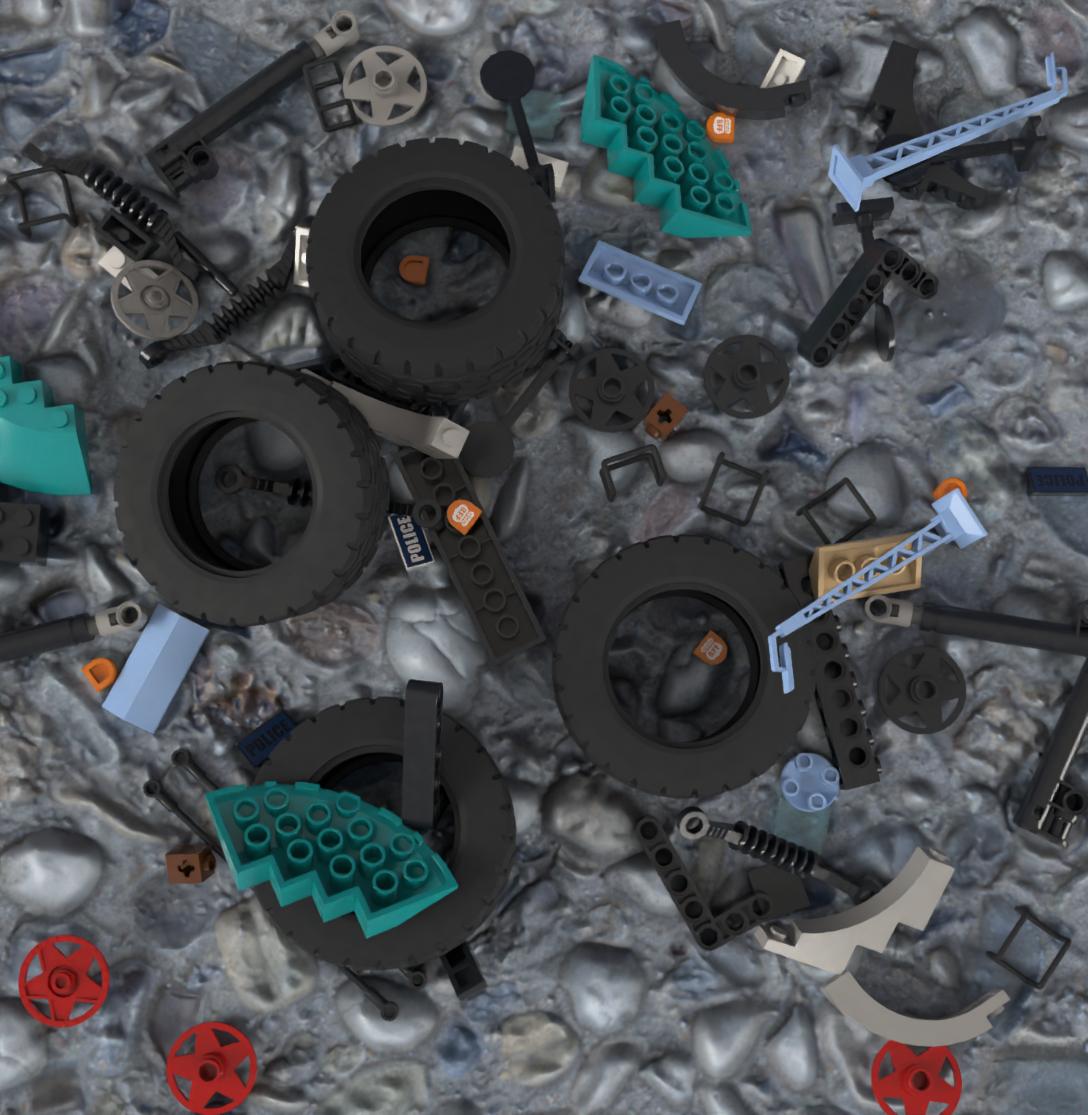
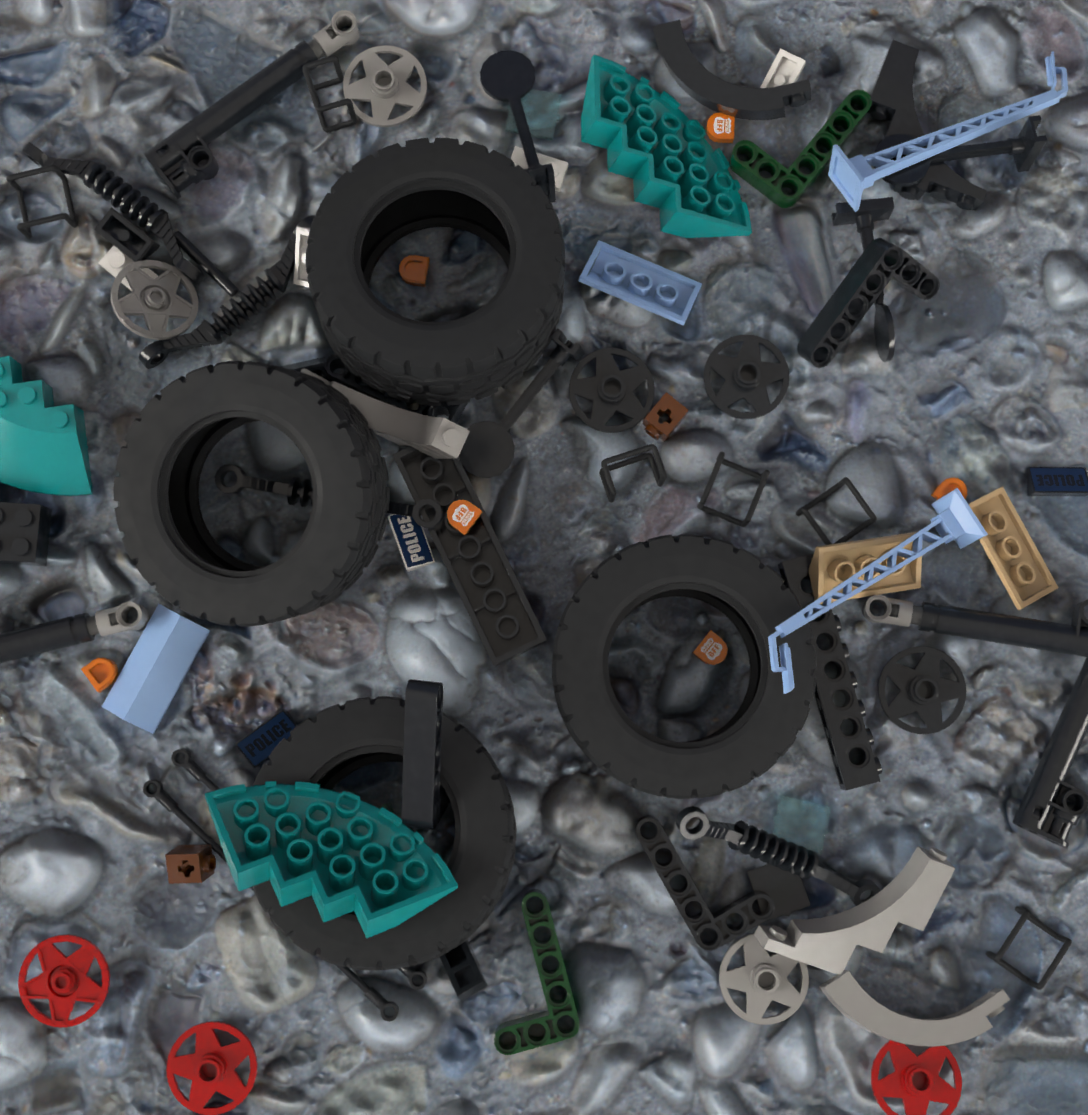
light blue dish [780,753,840,812] -> none
none -> dark green beam [494,889,580,1055]
none -> light grey wheel [719,933,809,1025]
none -> dark green beam [729,89,872,208]
none -> tan slope [969,486,1059,611]

